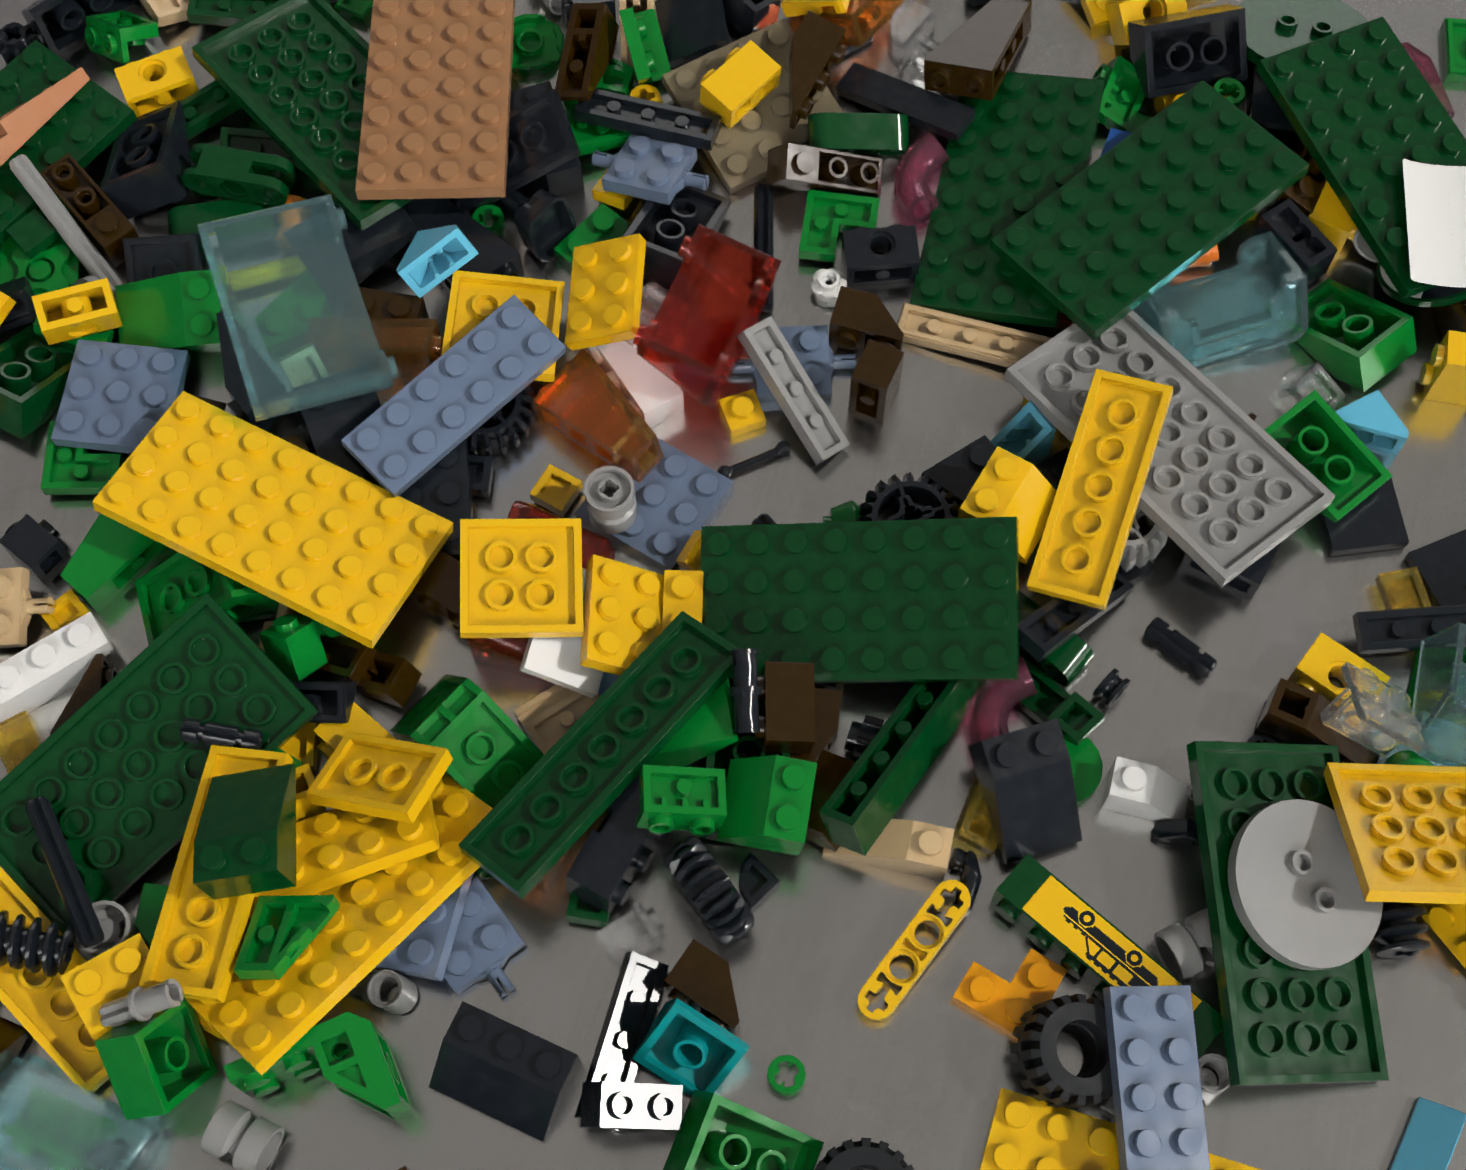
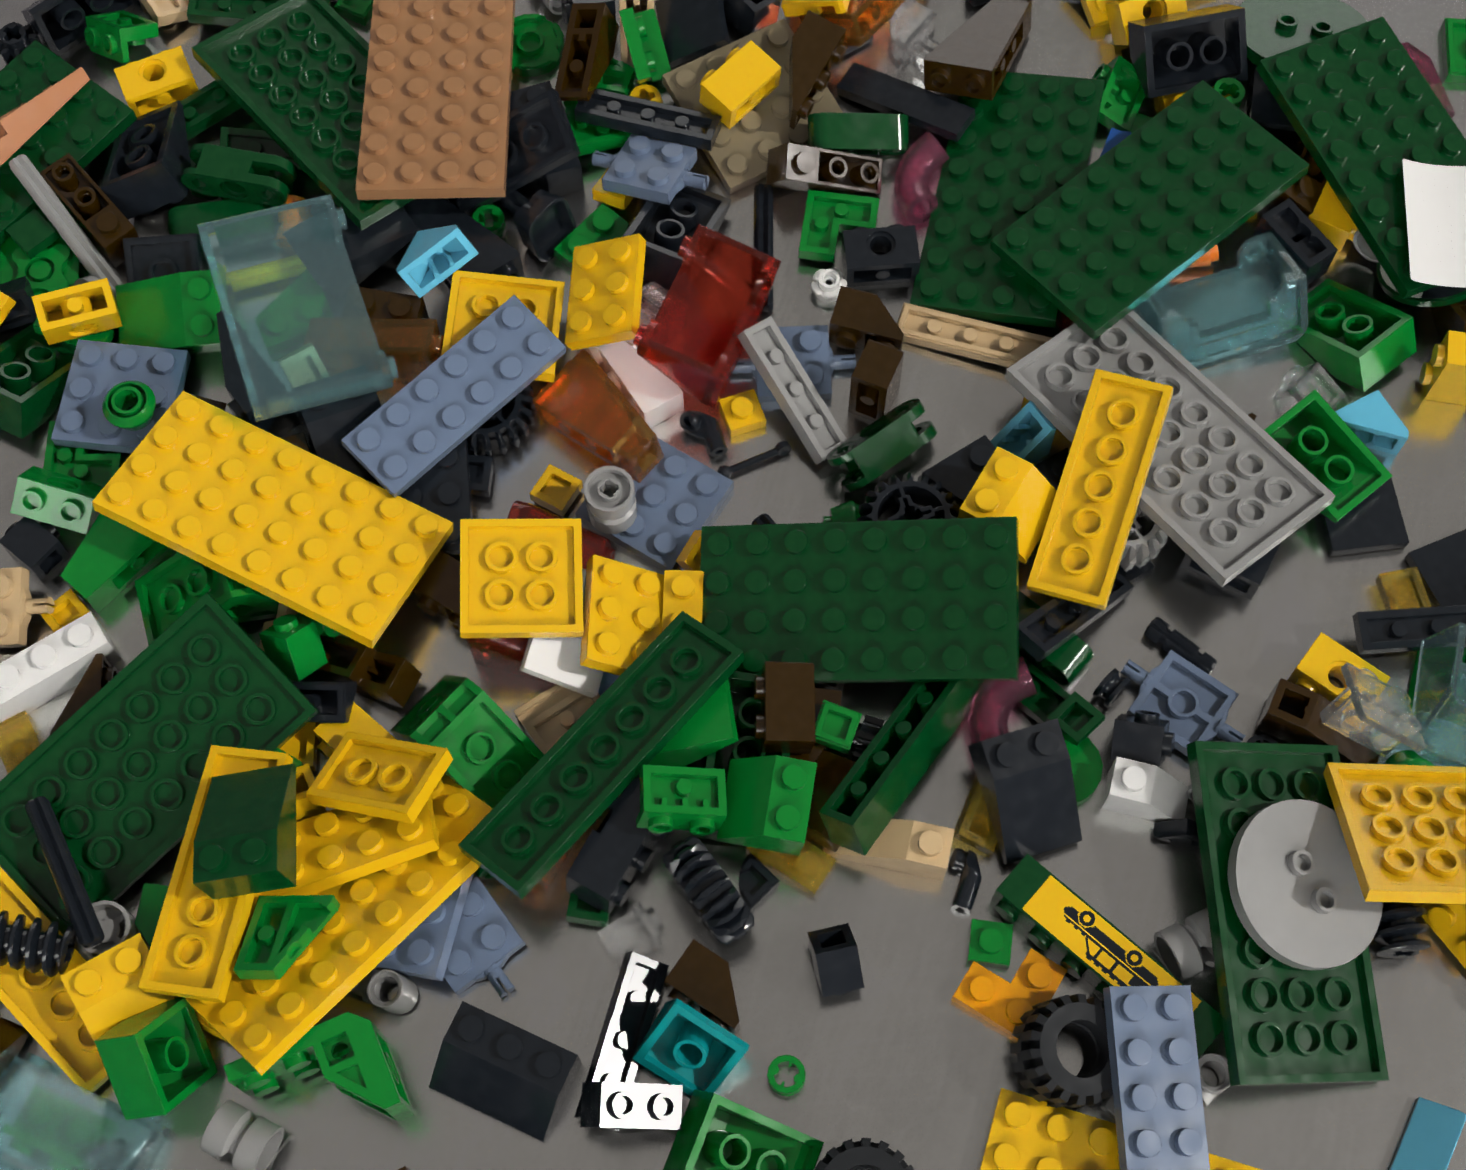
light grey axle [99,978,184,1027] -> none
black axle [180,718,263,750] -> none
black pin [729,649,762,733] -> none
yellow beam [857,880,971,1021] -> none
none -> brick [10,466,104,534]
none -> green cone [102,380,156,431]
none -> black arm [679,410,728,457]
none -> clear yellow plate [746,840,837,897]
none -> black brick [807,923,864,997]
none -> green tile [815,700,862,754]
none -> dark green piece [826,398,937,492]
none -> green plate [966,919,1013,969]
none -> black brick [1110,710,1175,767]
none -> sand blue plate [1120,650,1246,757]

